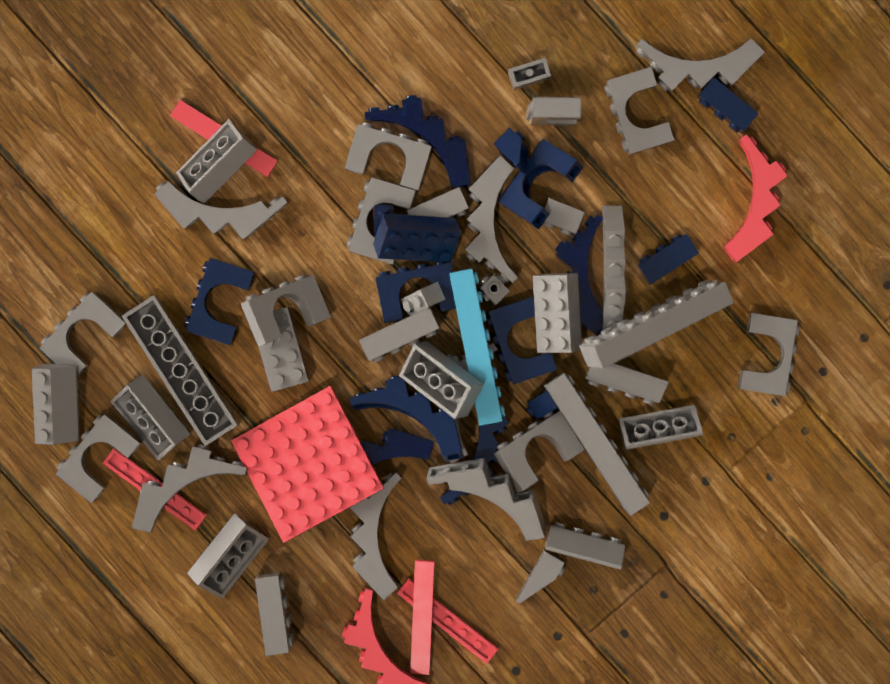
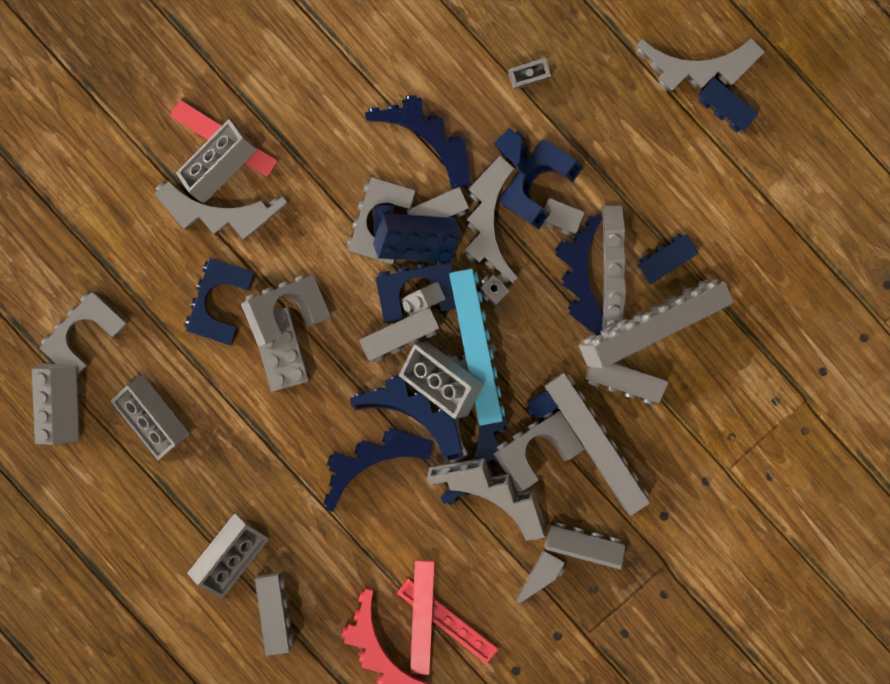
light grey arch [56,414,142,503] -> none
coral tile [102,448,207,531] -> none
light grey brick [122,295,240,446] -> none
light grey arch [132,444,247,533] -> none
coral plate [231,386,385,543] -> none
light grey arch [345,122,432,192] -> none
light grey arch [350,471,402,600] -> none
dark blue arch [486,297,557,385] -> none
light grey arch [526,97,581,126] -> none
light grey brick [533,273,582,353] -> none
light grey arch [604,67,674,156] -> none
light grey slope [619,405,703,449] -> none
coral arch [723,134,787,263] -> none
light grey arch [737,313,800,396] -> none

